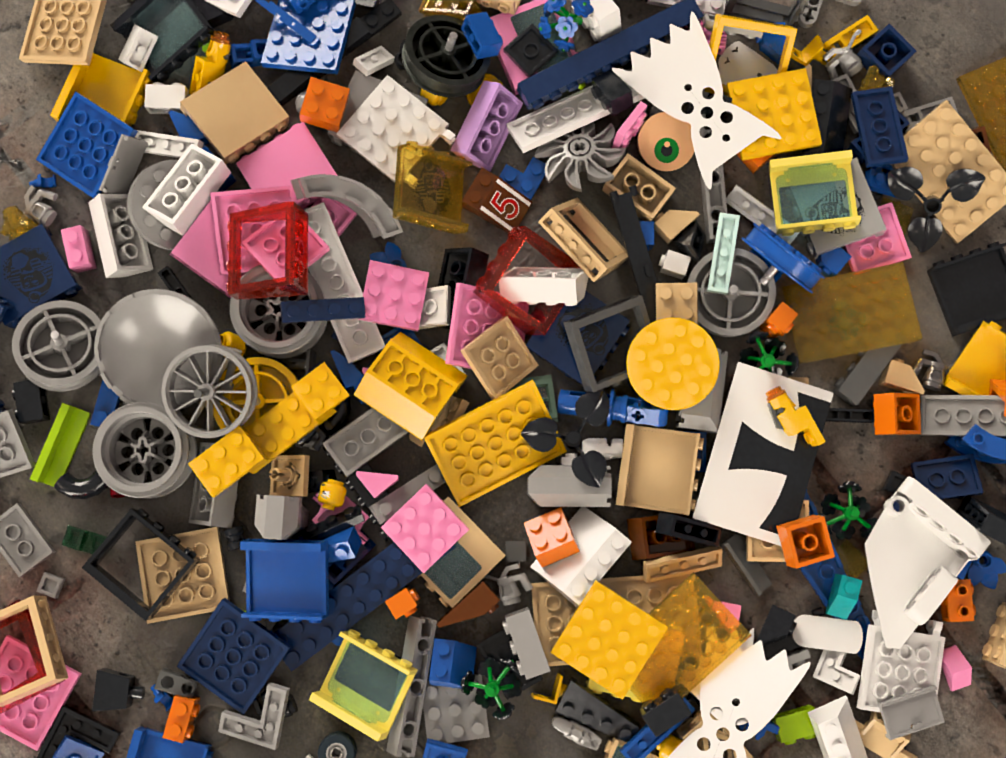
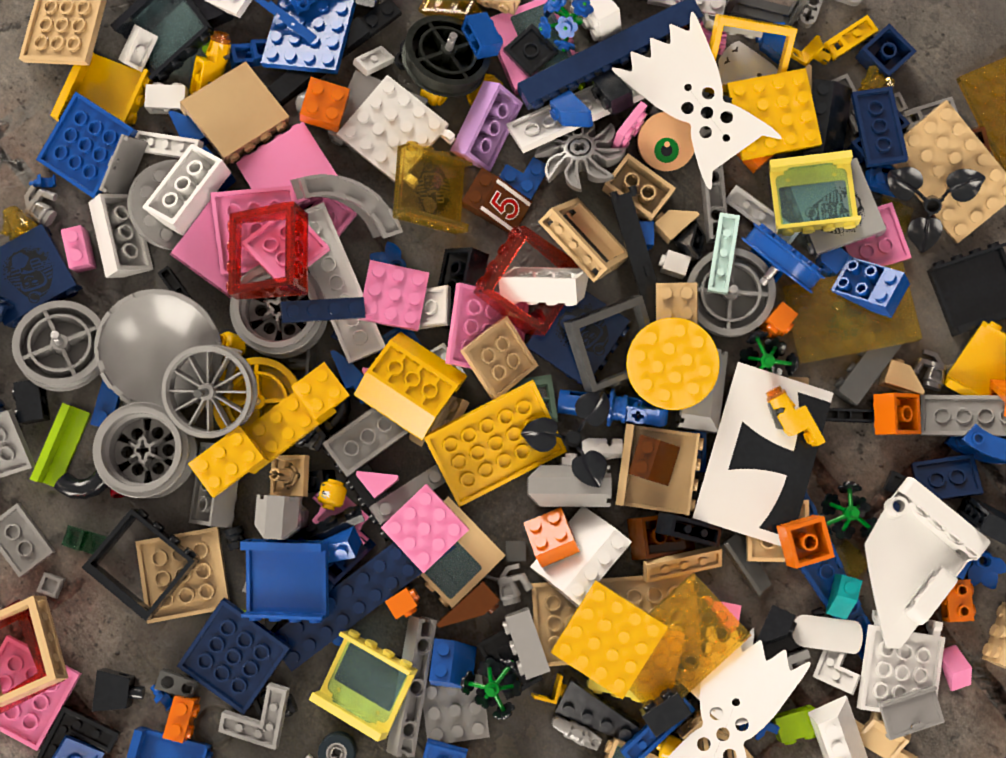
light grey piece [822,29,863,80] -> none
none -> blue slope [549,90,593,127]
none -> reddish brown slope [628,434,680,486]
none -> blue slope [831,256,910,318]

